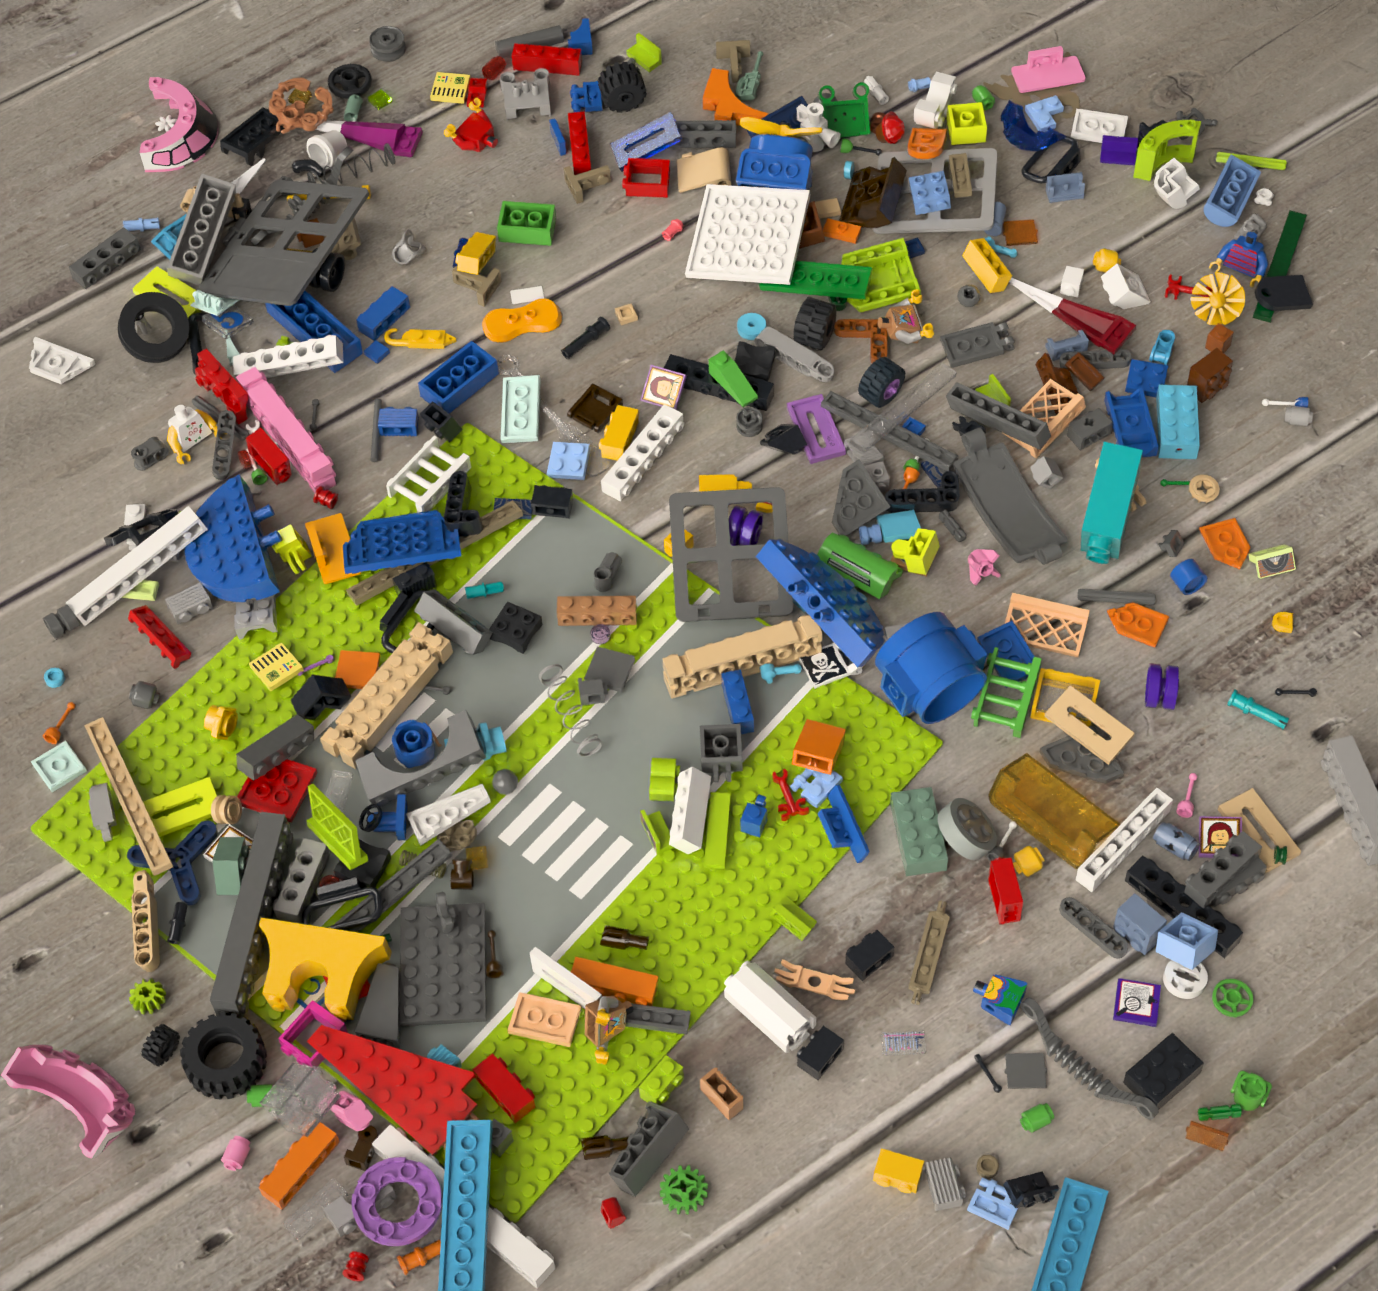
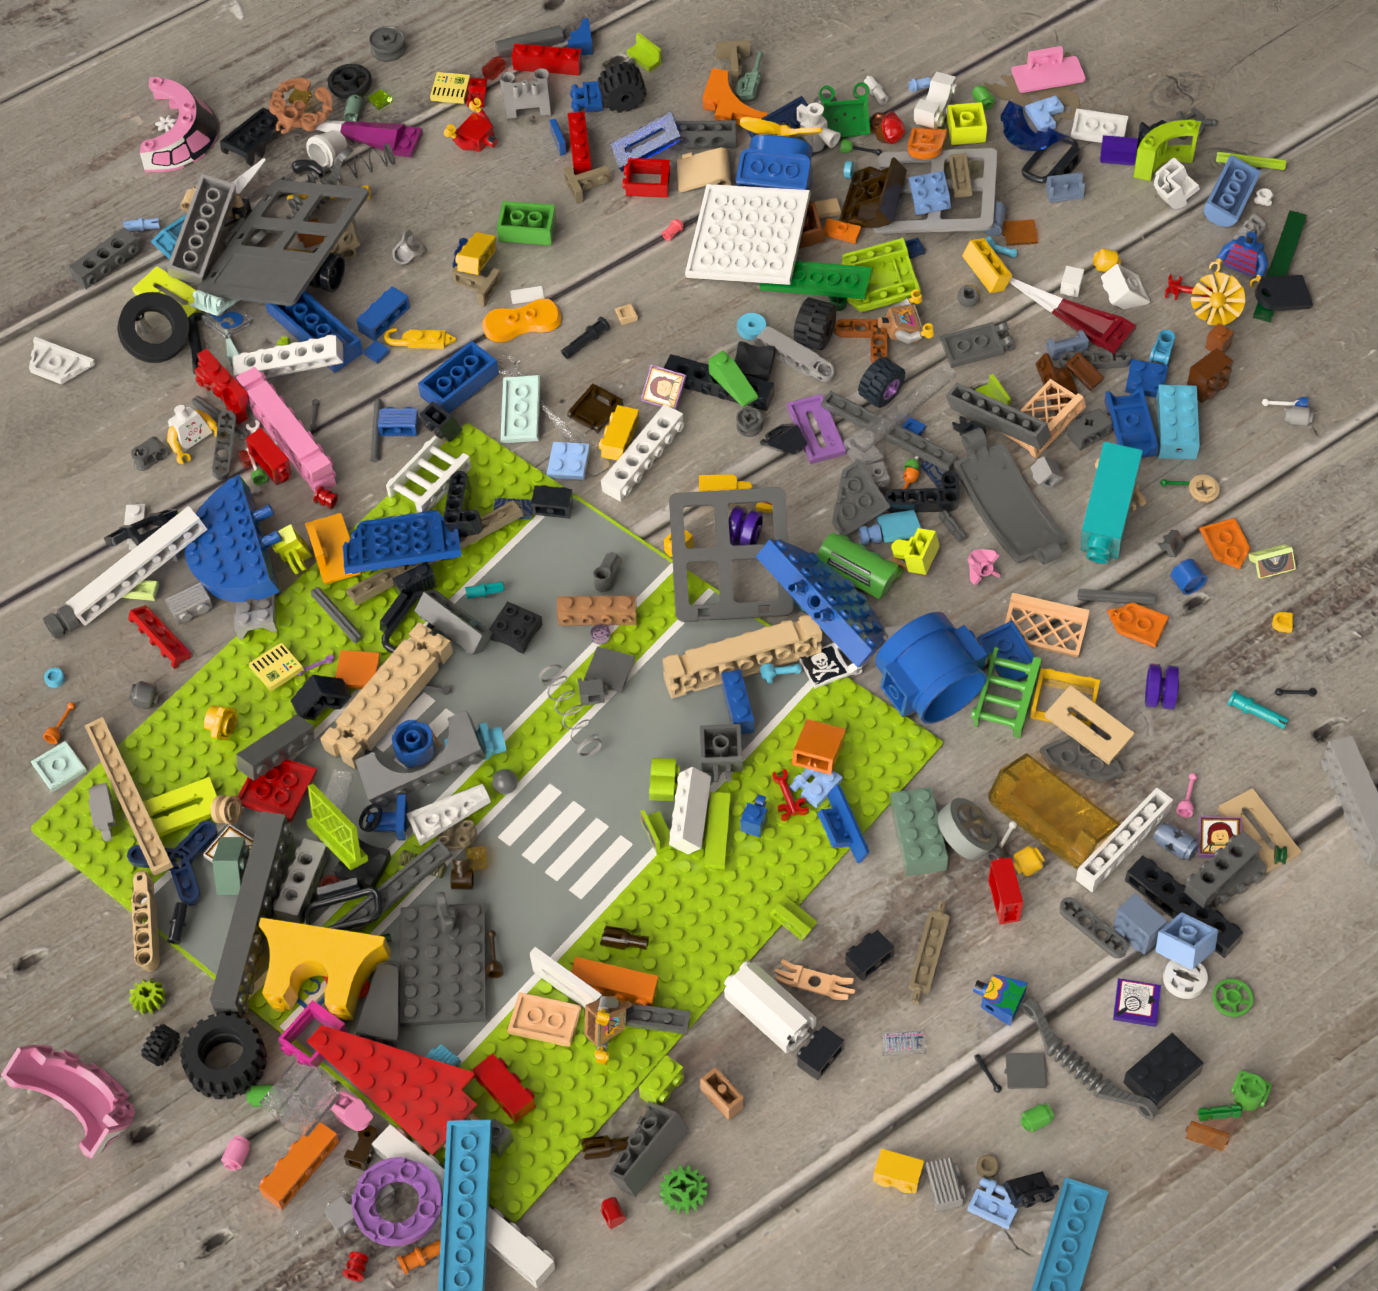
none -> dark grey axle [311,587,362,643]

